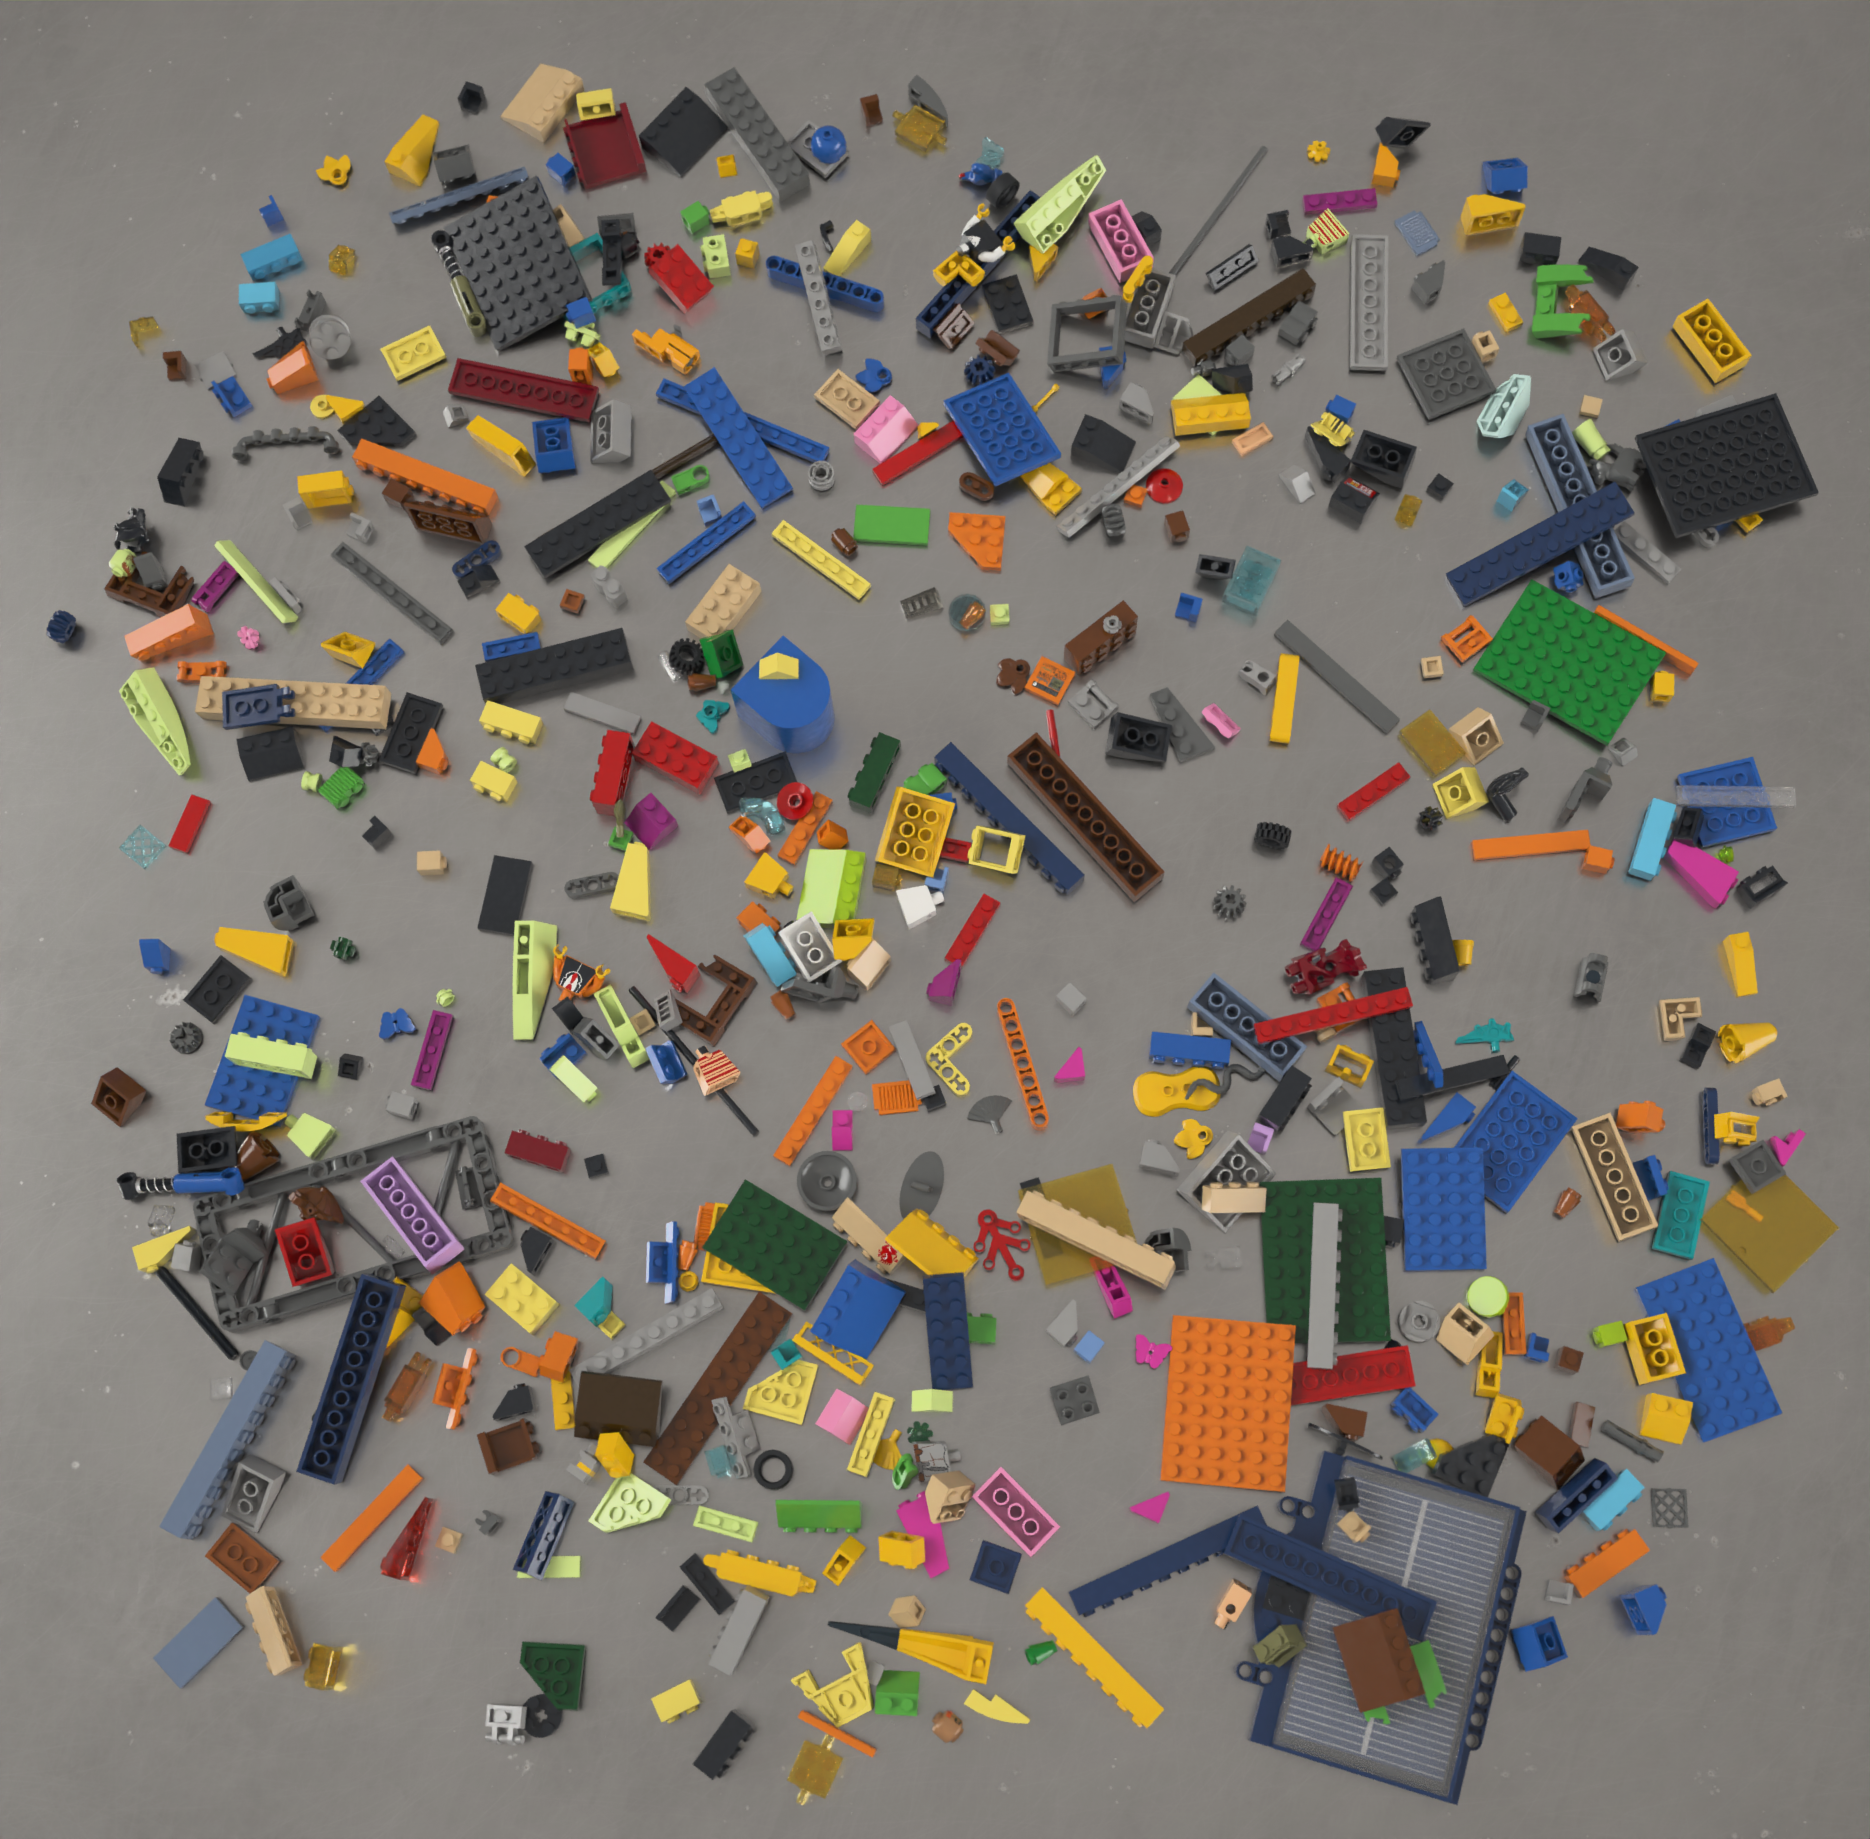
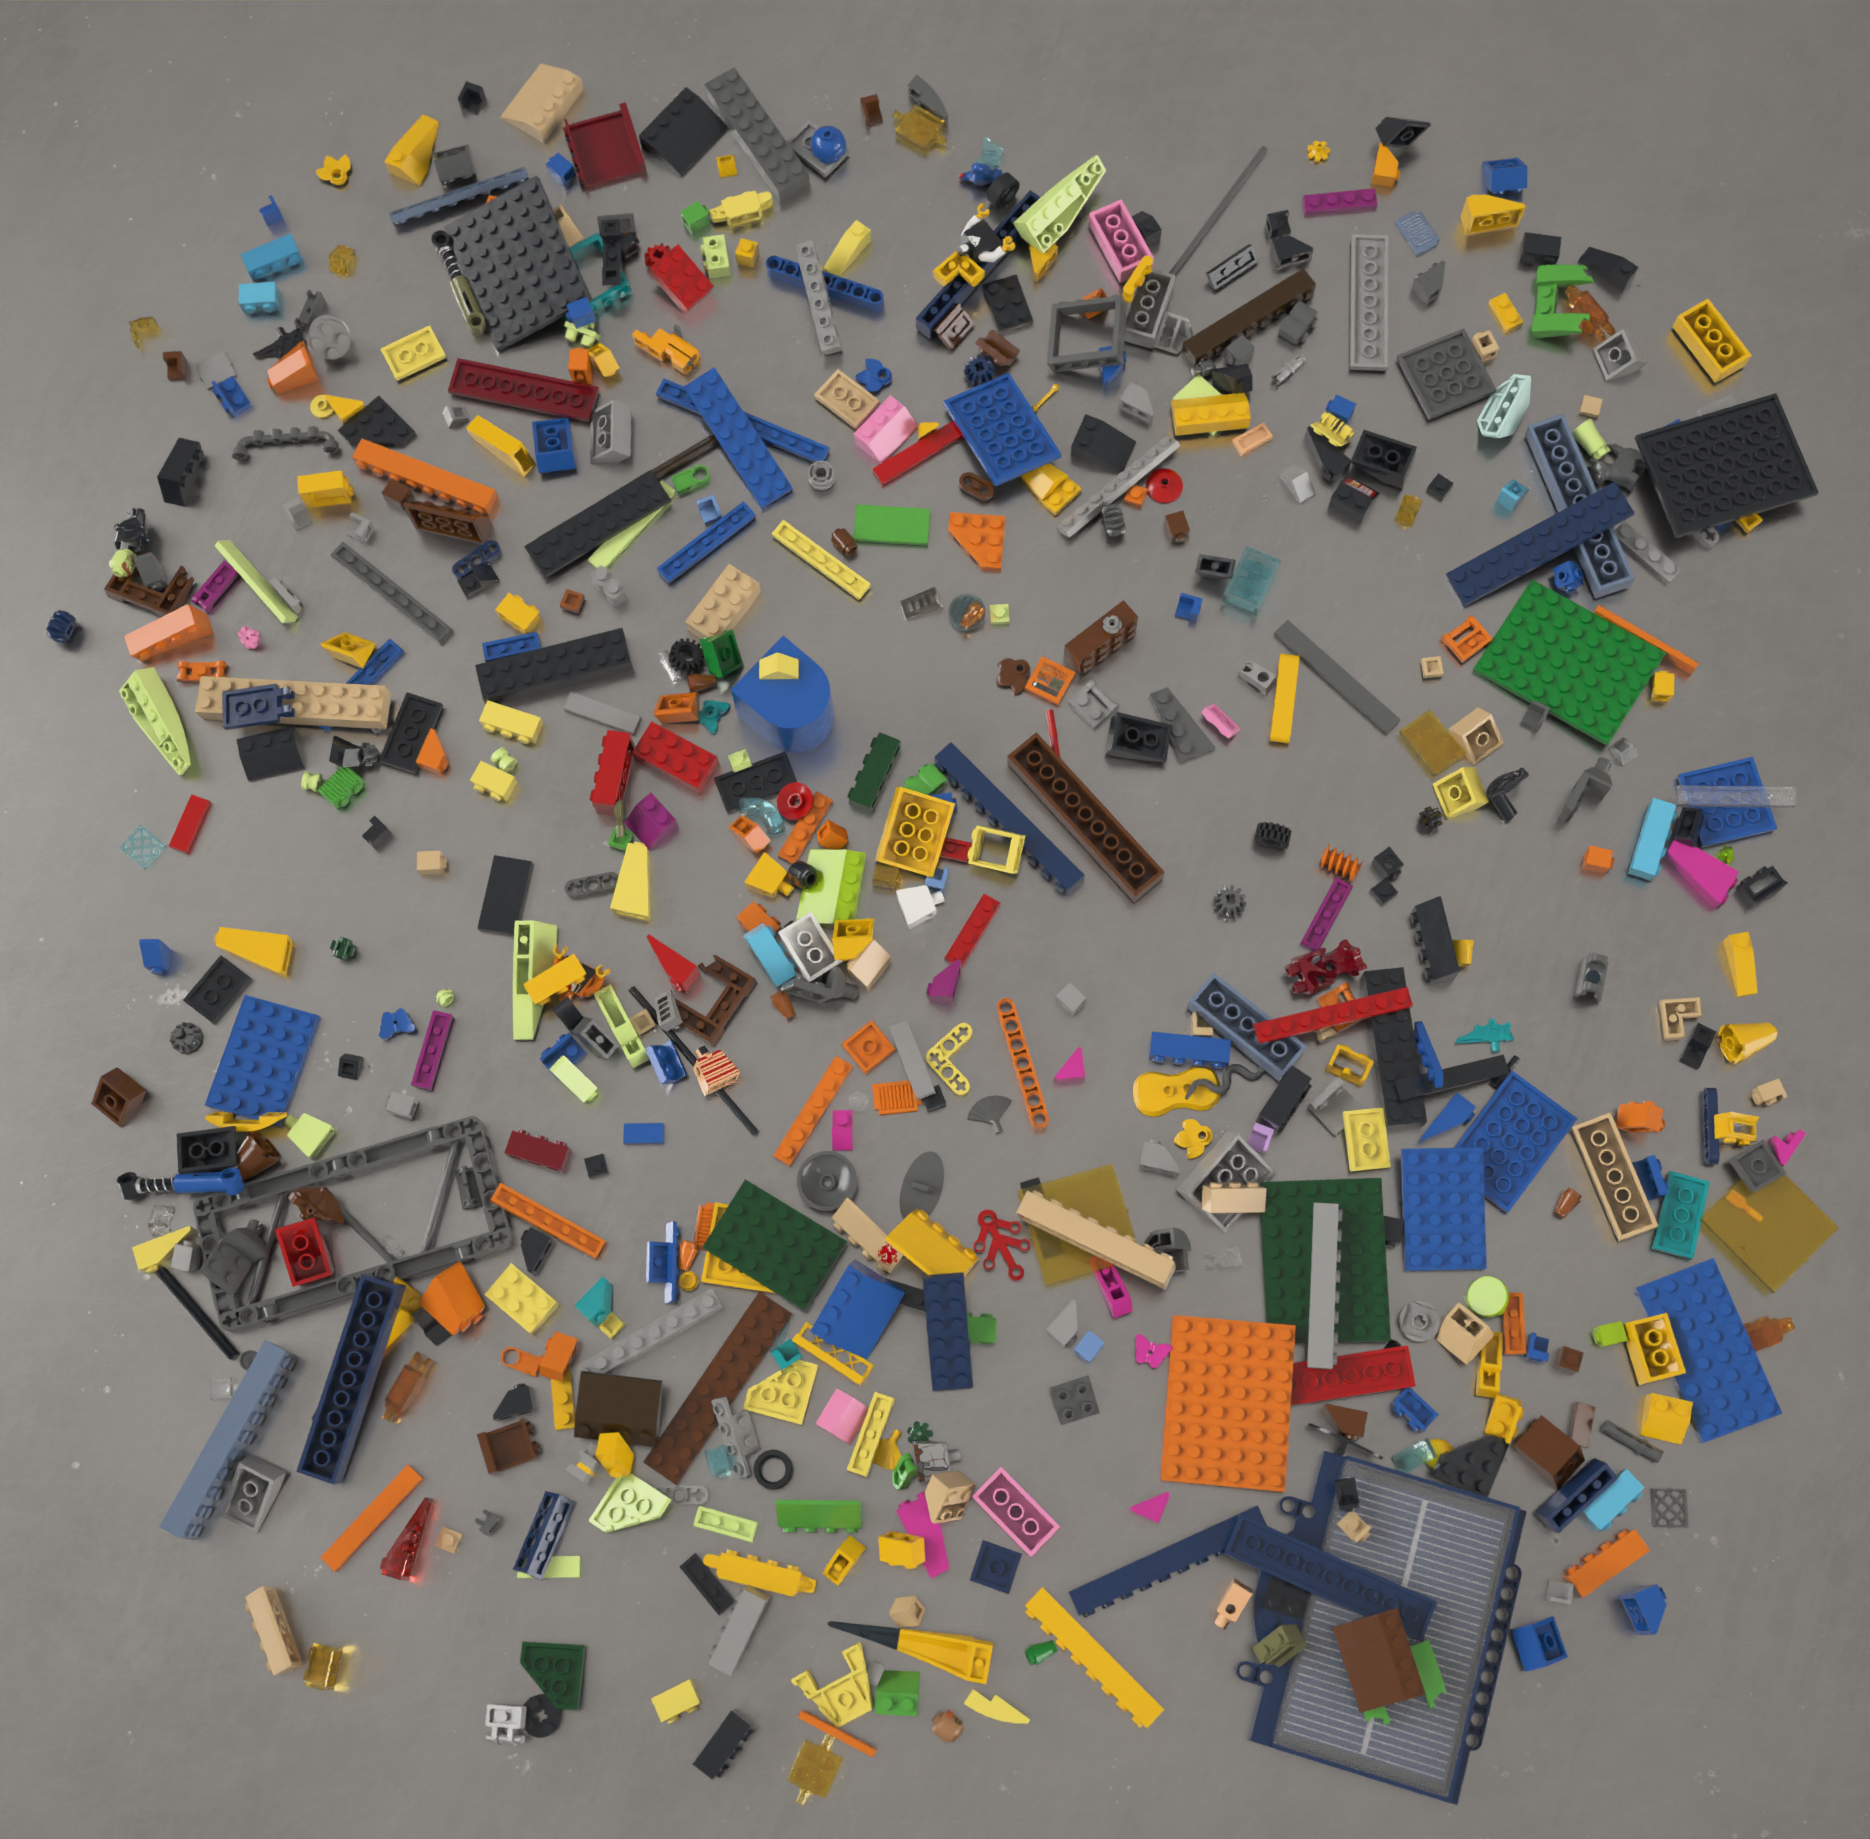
sand blue tile [153,1597,244,1689] -> none
dark orange plate [205,1522,280,1594] -> none
yellowish green brick [225,1032,317,1079] -> none
dark grey brick [263,875,314,931] -> none
lavender brick [360,1156,465,1275] -> none
orange bracket [432,1348,477,1430] -> none
light yellow brick [576,88,616,120] -> none
black panel [655,1585,701,1632] -> none
black piece [820,220,834,252] -> none
yellowish green slope [912,1389,953,1412] -> none
yellowish green torso [1303,209,1349,254] -> none
red plate [1337,762,1411,821] -> none
orange tile [1471,830,1591,861] -> none
none -> yellow brick [523,954,587,1006]
none -> blue tile [623,1123,664,1144]
none -> orange slope [654,692,698,724]
none -> black head [788,860,817,889]

